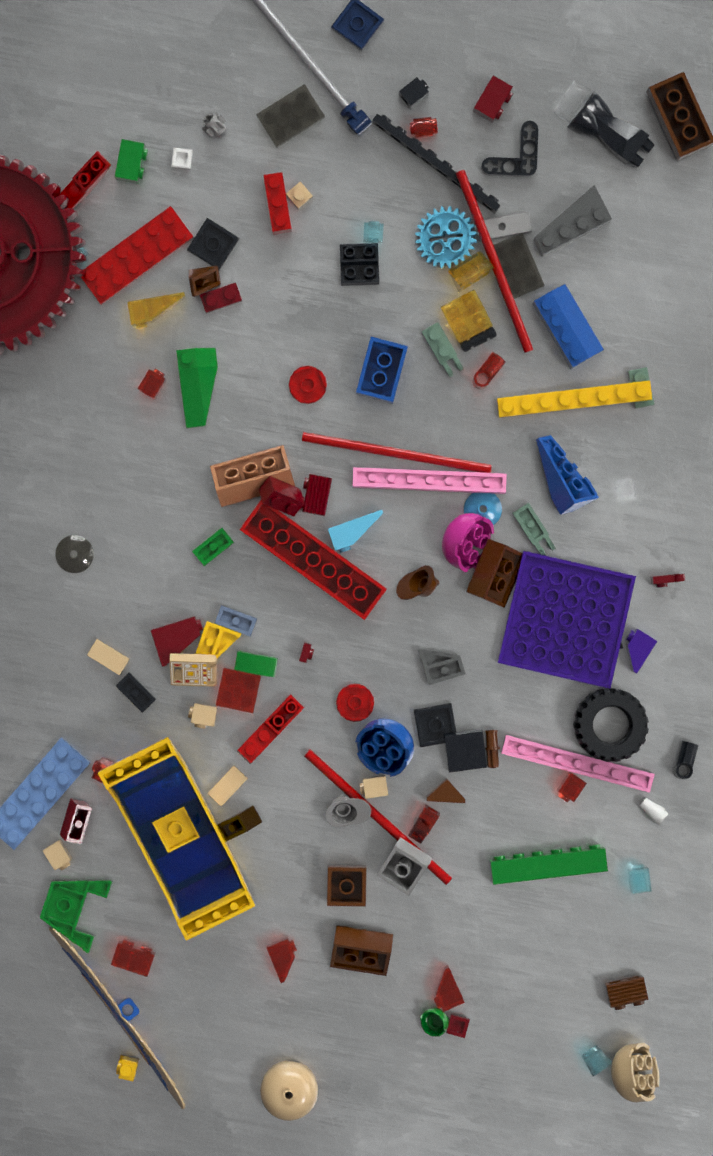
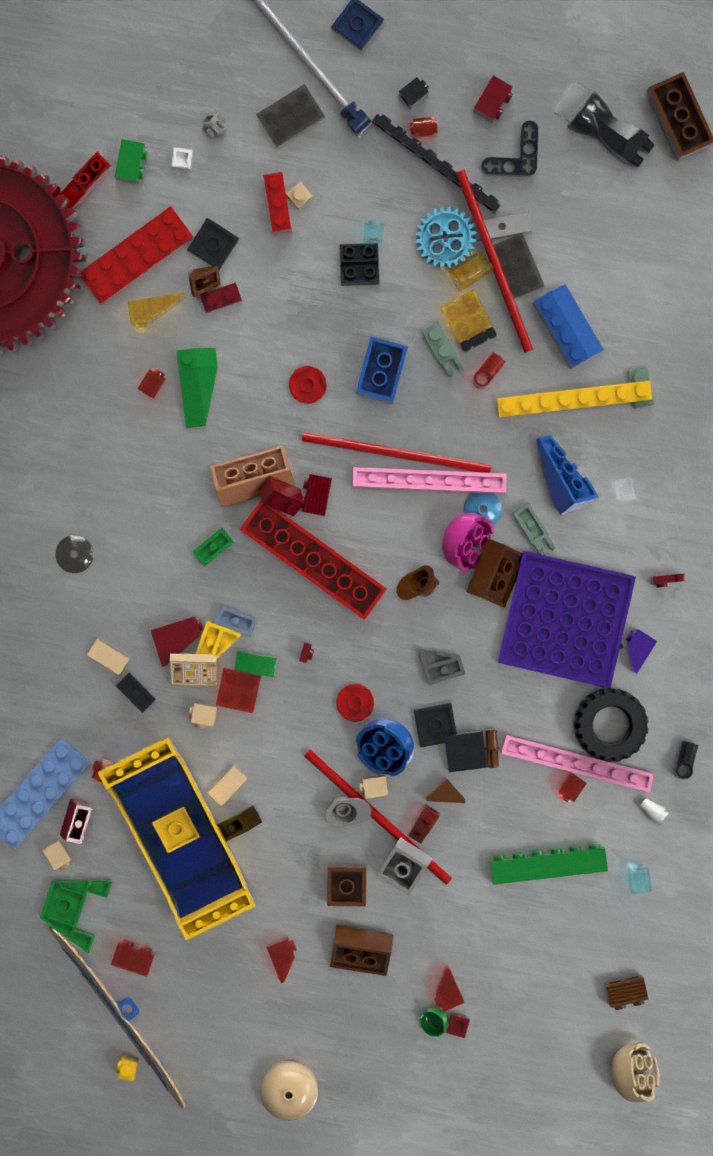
red slope [237,694,304,764] -> none
medium azure slope [328,510,383,553] -> none
dark grey wedge [533,185,612,257] -> none
clear light blue piece [582,1045,612,1077] -> none

